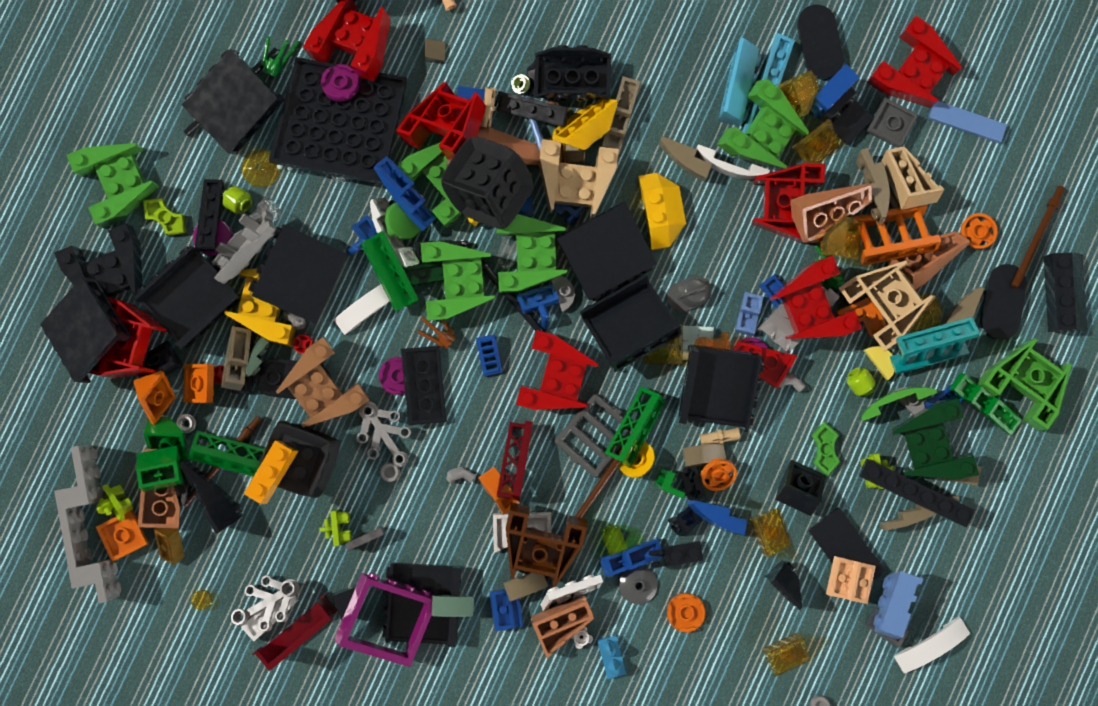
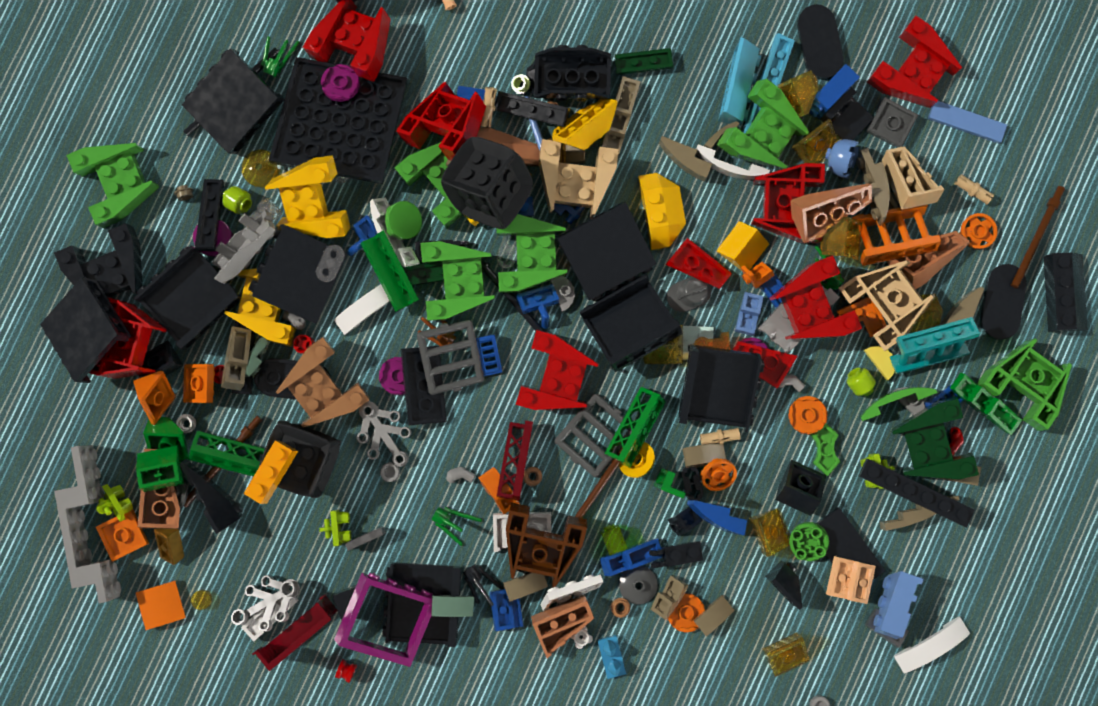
lime tile [143,198,187,236] -> none
blue slope [374,156,437,232] -> none
dark tan slope [425,39,446,62] -> none
none -> orange slope [135,581,186,630]
none -> dark tan plate [174,185,193,201]
none -> yellow wedge [265,155,351,238]
none -> clear plate [316,245,344,282]
none -> red wheel [335,659,357,683]
none -> dark grey bar [417,320,484,395]
none -> green plant [431,506,482,546]
none -> black plant [463,564,505,606]
none -> medium nougat plate [523,467,542,486]
none -> medium nougat plate [611,598,630,618]
none -> dark green plate [614,48,673,75]
none -> dark tan slope [651,575,689,619]
none -> red wing [665,238,732,289]
none -> dark tan slope [693,595,735,637]
none -> dark tan slope [704,121,740,149]
none -> yellow slope [716,221,769,271]
none -> orange bracket [741,262,775,289]
none -> orange tile [788,396,828,435]
none -> bright green tile [789,522,829,561]
none -> medium blue cylinder [825,139,859,179]
none -> red arm [949,427,964,456]
none -> tan pin [954,174,994,205]

